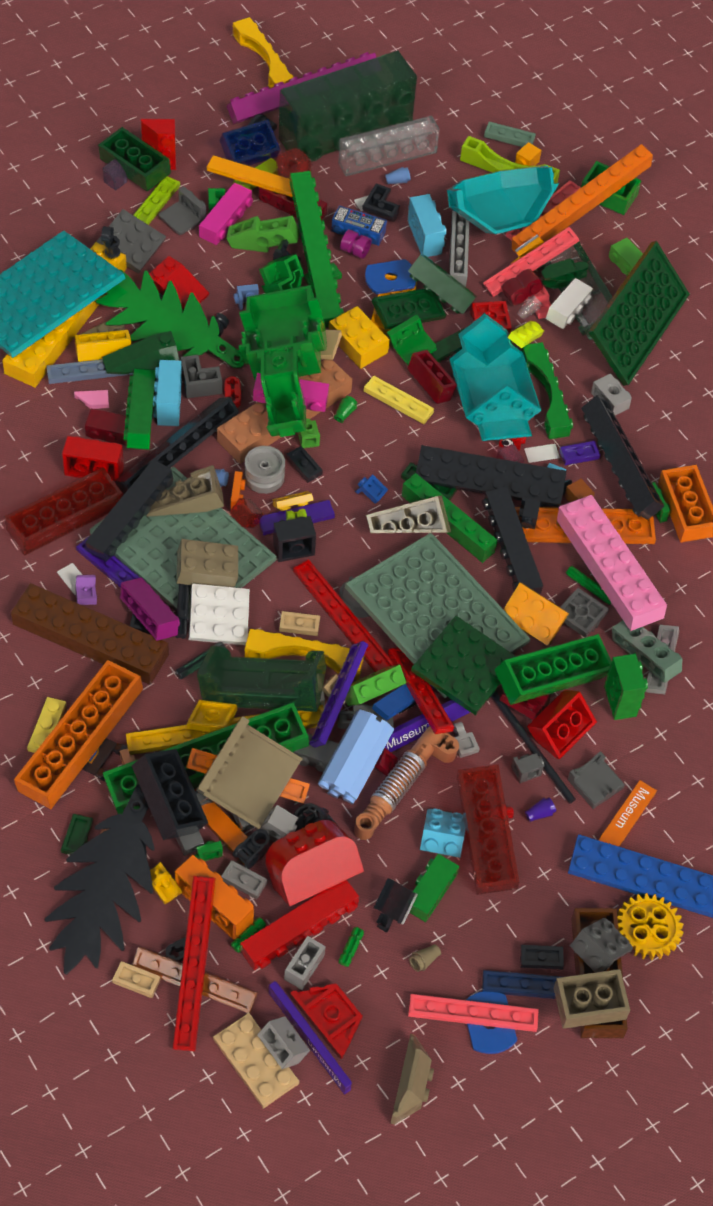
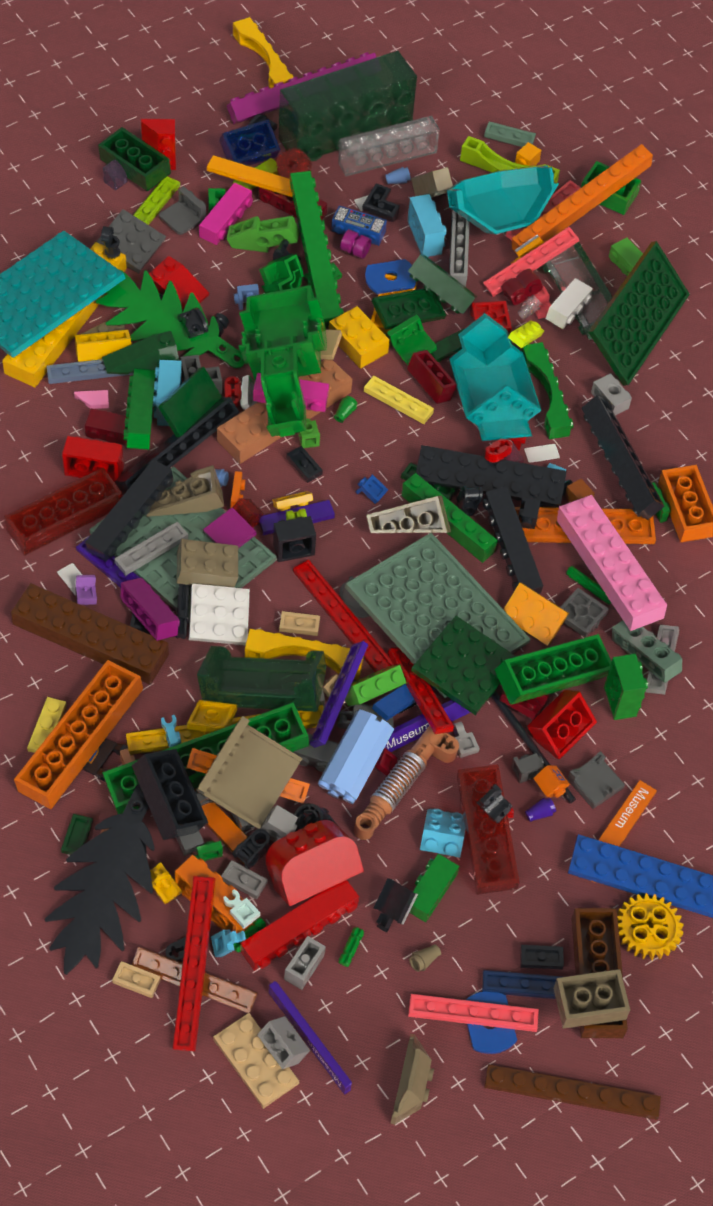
black axle [175,642,226,679] -> none
light grey wheel [244,446,285,494] -> none
red wing [290,983,363,1059] -> none
dark green hinge [540,258,589,289] -> none
dark purple plate [559,441,600,465] -> none
dark grey bracket [570,918,633,973] -> none
none -> light grey plate [114,522,188,576]
none -> dark green tile [158,367,222,437]
none -> medium azure plate [161,715,181,748]
none -> black piece [178,307,208,339]
none -> magenta tile [203,508,257,549]
none -> medium azure plate [211,930,246,957]
none -> light aqua plate [223,889,260,929]
none -> white plate [240,375,257,410]
none -> dark tan wedge [411,167,453,197]
none -> black piece [456,486,483,517]
none -> black piece [477,784,512,824]
none -> red beam [484,439,513,462]
none -> reddish brown plate [484,1064,661,1120]
none -> orange brick [533,765,570,798]

